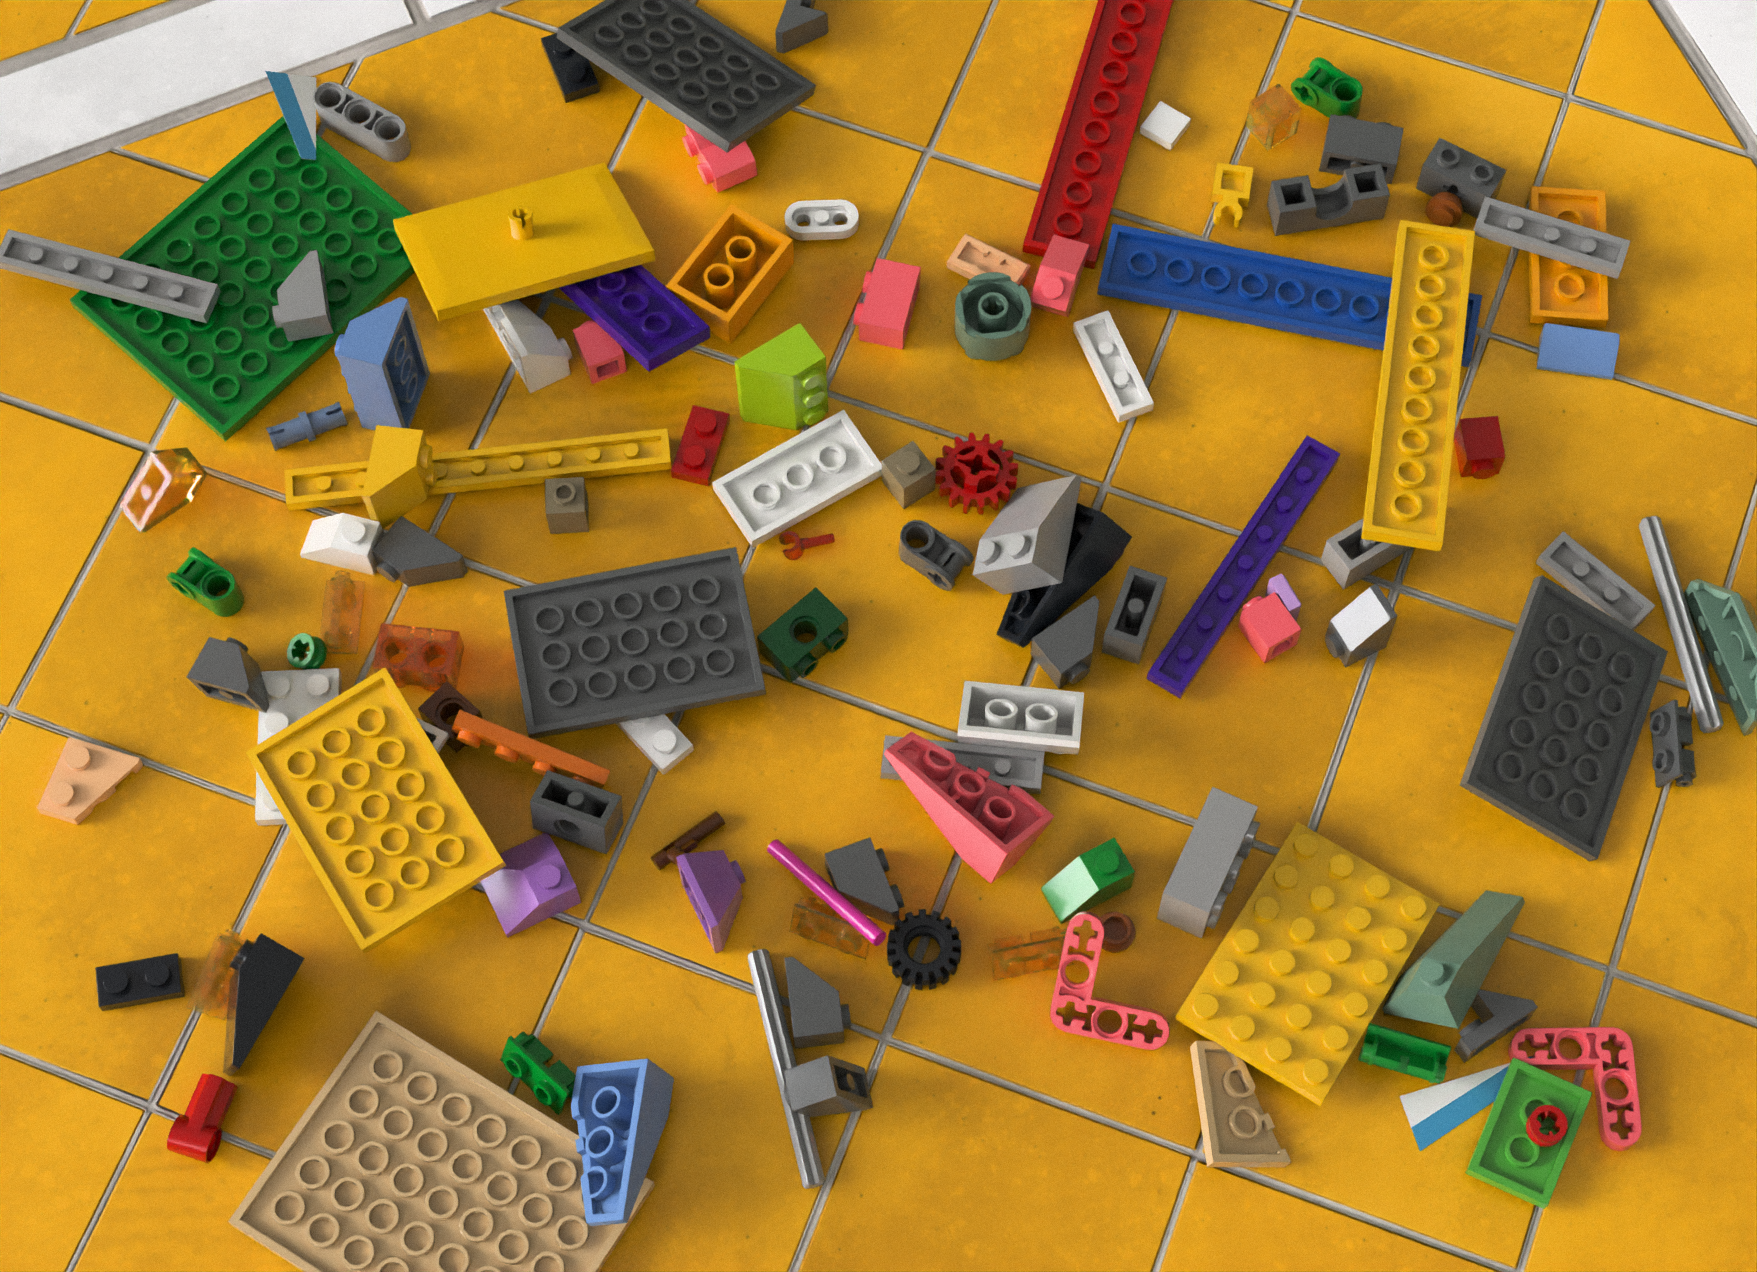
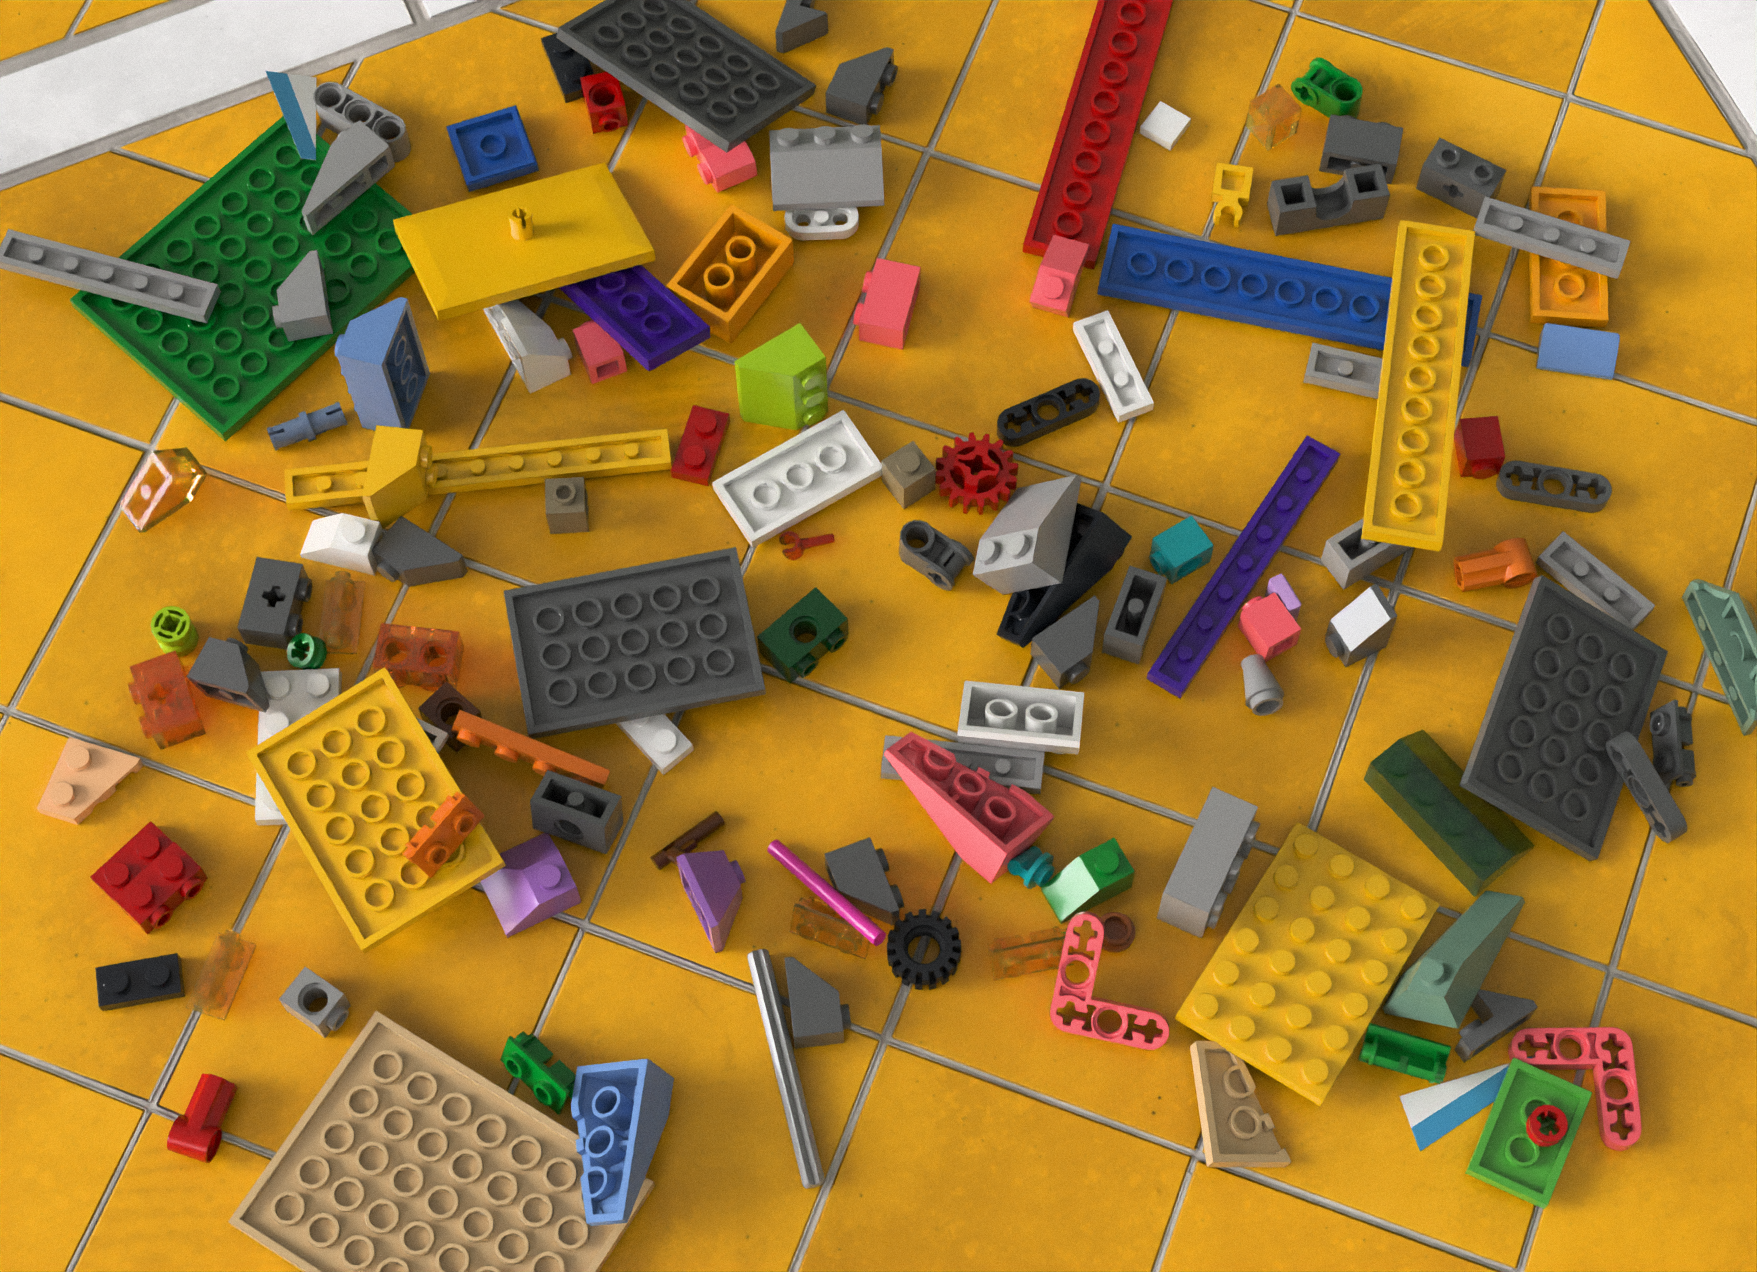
green piece [166,547,244,617] -> none
black slope [223,933,305,1076] -> none
dark grey slope [784,1055,873,1117] -> none
light nougat plate [947,233,1031,286] -> none
sand green brick [955,272,1031,361] -> none
dark orange plate [1425,192,1463,227] -> none
light grey axle [1639,516,1724,733] -> none
none -> red plate [90,821,208,935]
none -> clear orange brick [128,651,206,750]
none -> lime wheel [151,606,199,658]
none -> dark grey brick [237,557,312,650]
none -> light grey brick [279,967,351,1038]
none -> light grey slope [301,120,395,235]
none -> orange hinge [403,792,485,878]
none -> blue plate [446,105,539,192]
none -> red brick [580,72,629,134]
none -> light grey slope [769,124,884,211]
none -> dark grey slope [825,47,898,125]
none -> black beam [997,378,1100,447]
none -> teal plate [1008,846,1055,889]
none -> teal brick [1149,515,1214,584]
none -> light grey cone [1241,654,1284,716]
none -> light grey plate [1303,343,1382,399]
none -> clear green slope [1364,730,1535,897]
none -> orange piece [1453,538,1538,592]
none -> dark grey beam [1496,461,1612,513]
none -> dark grey beam [1606,731,1687,843]

